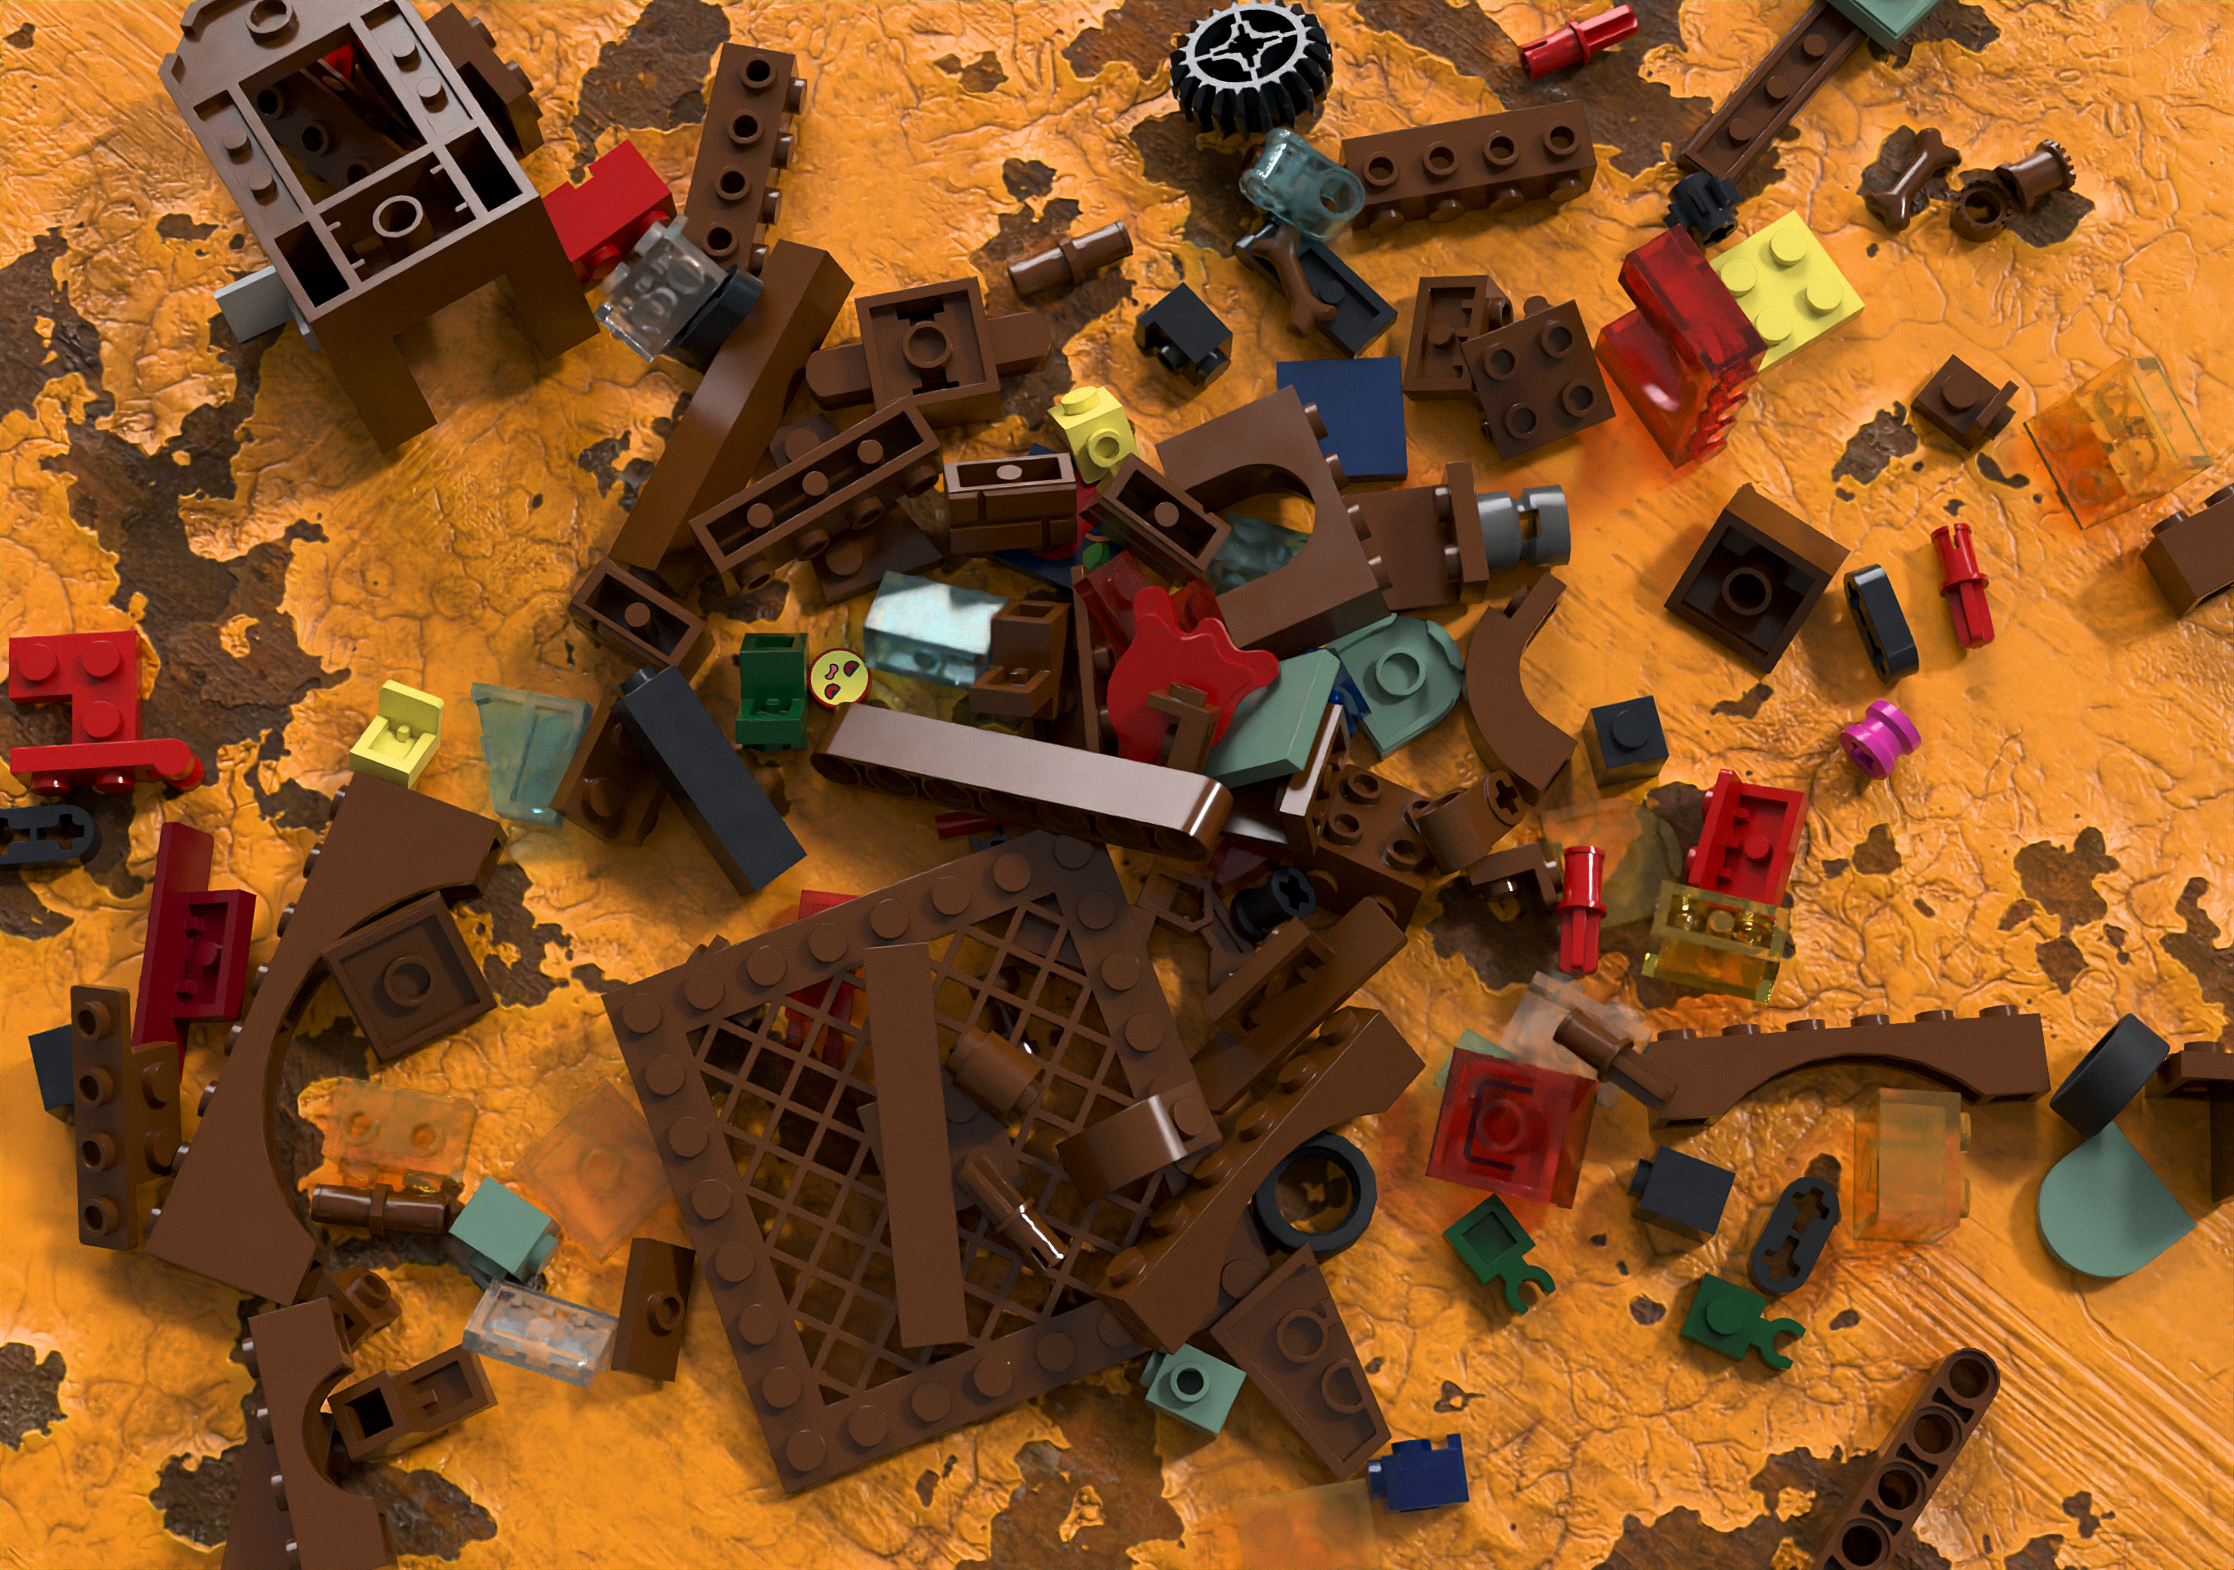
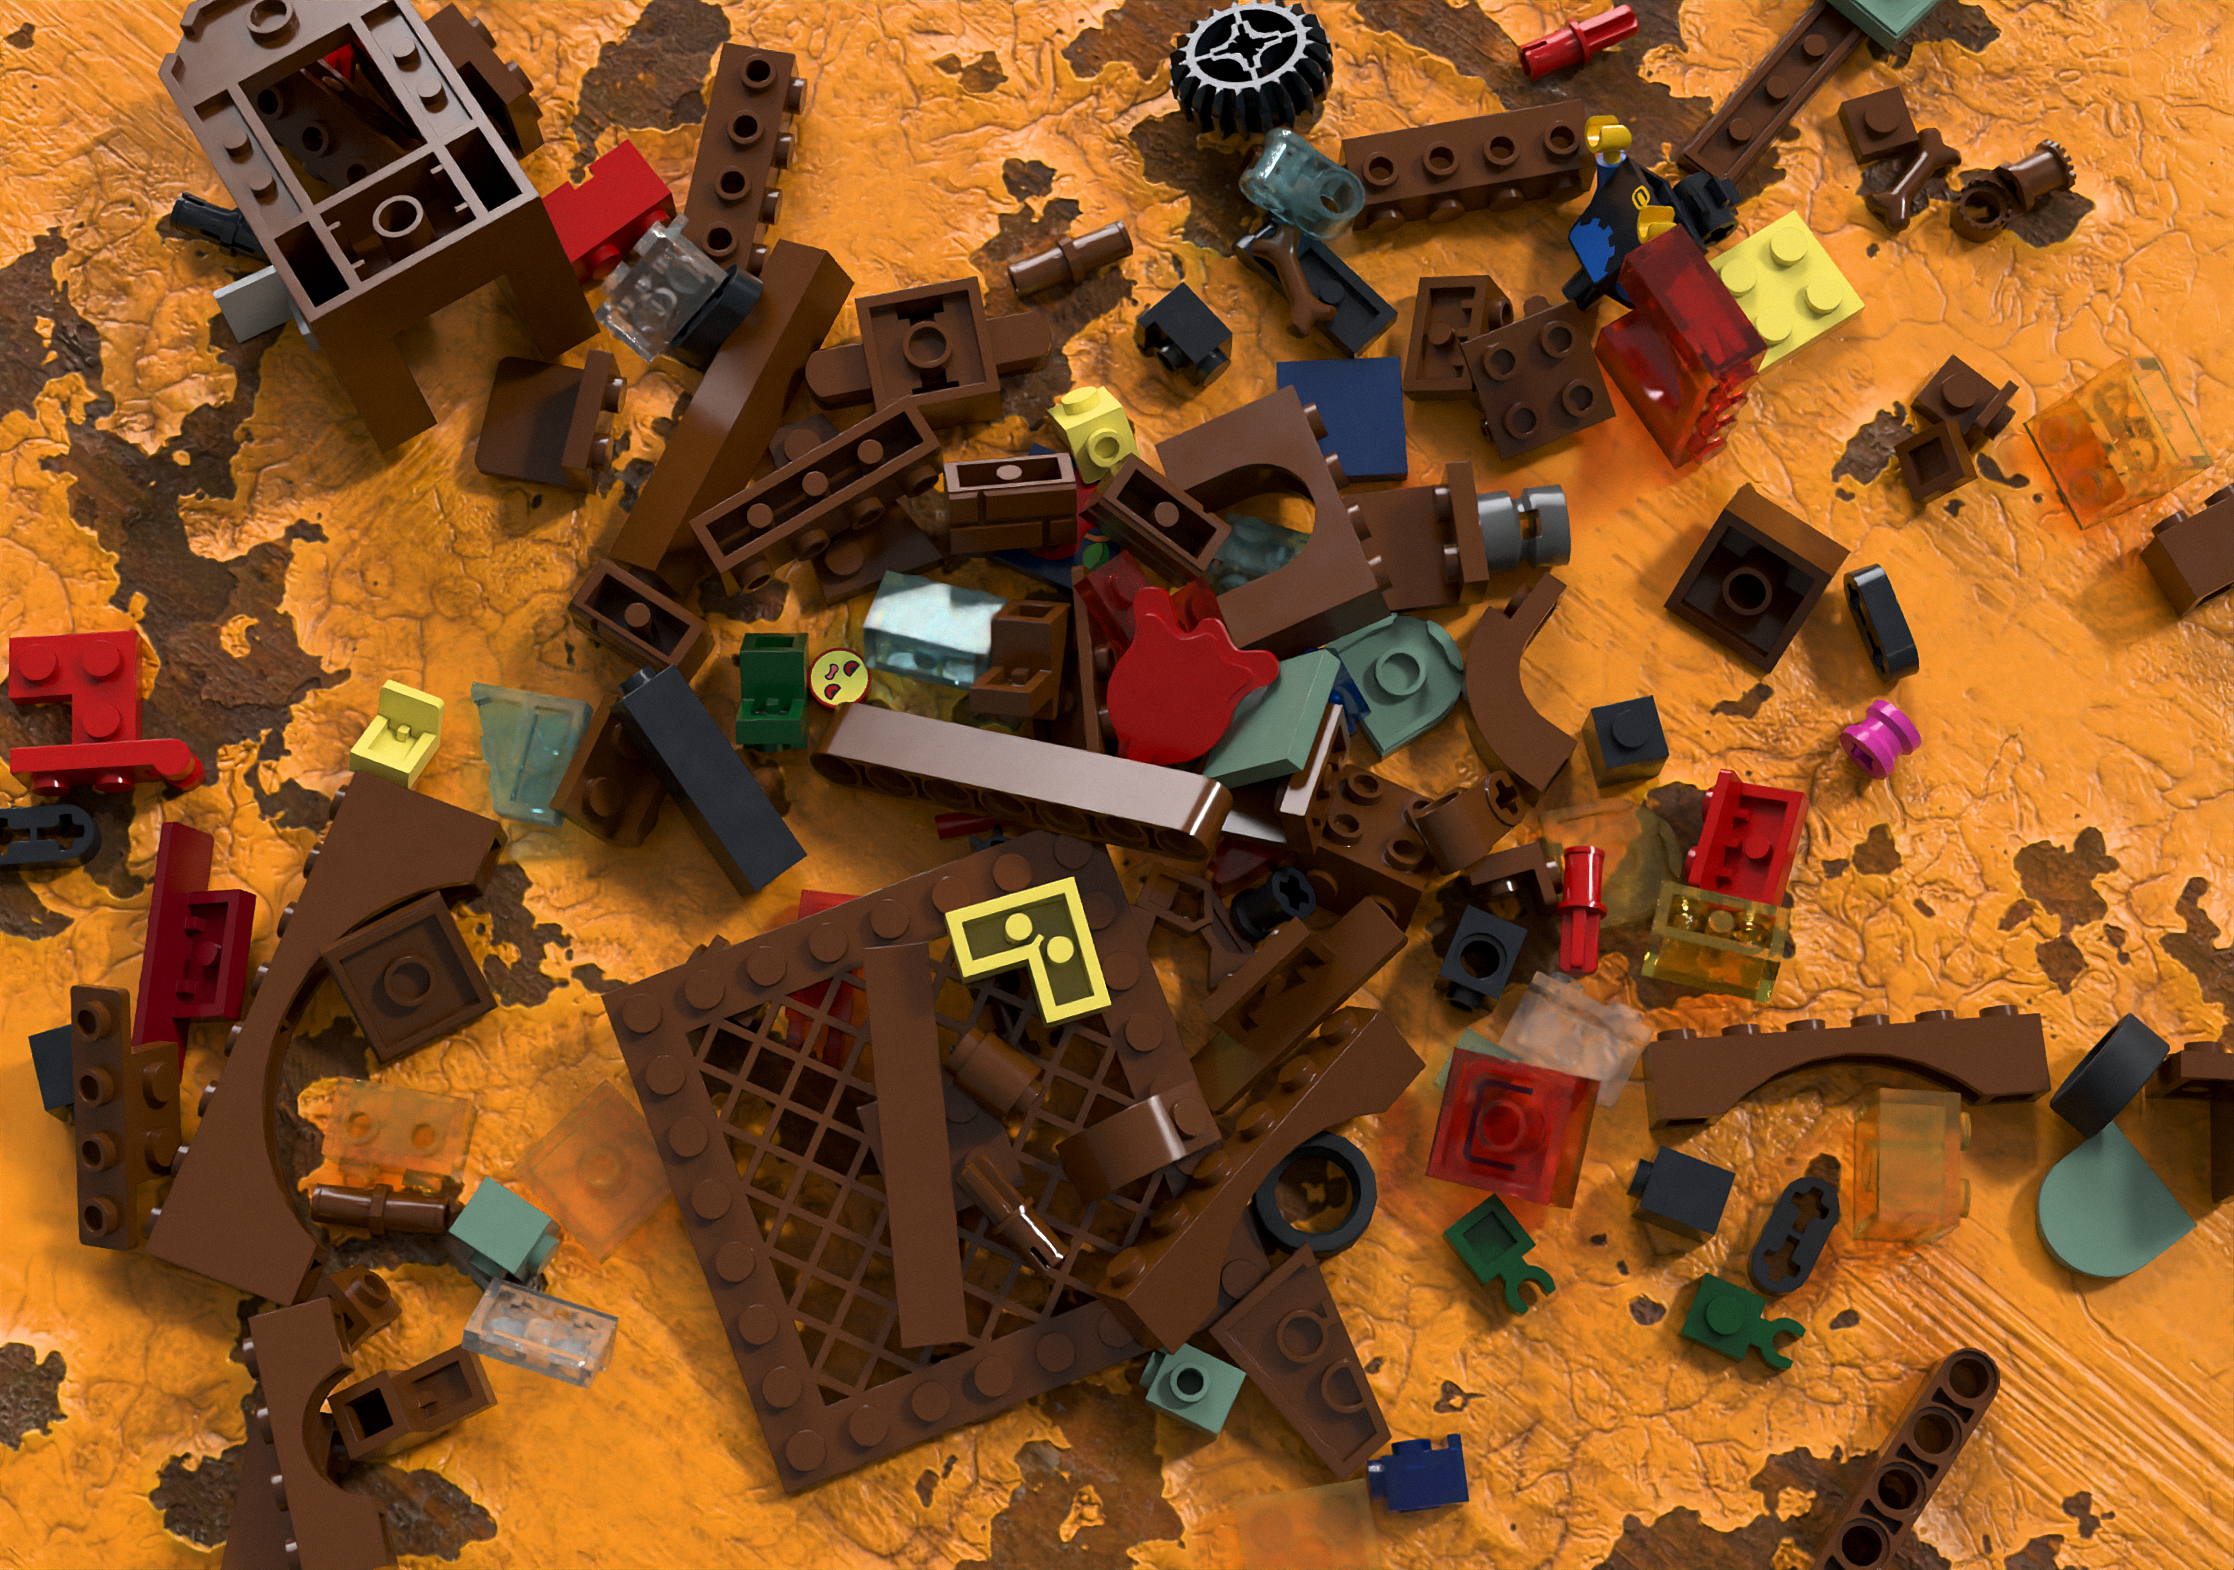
reddish brown plate [610,1238,696,1382] -> none
reddish brown bracket [1145,682,1223,775] -> none
reddish brown axle [1553,1007,1679,1112] -> none
red axle [1930,523,1996,650] -> none
none -> black pin [170,192,272,266]
none -> reddish brown bracket [475,349,627,495]
none -> light yellow brick [945,876,1111,1029]
none -> black brick [1433,905,1528,1014]
none -> torso [1562,115,1709,313]
none -> reddish brown plate [1837,86,1919,165]
none -> reddish brown plate [1894,420,1978,504]

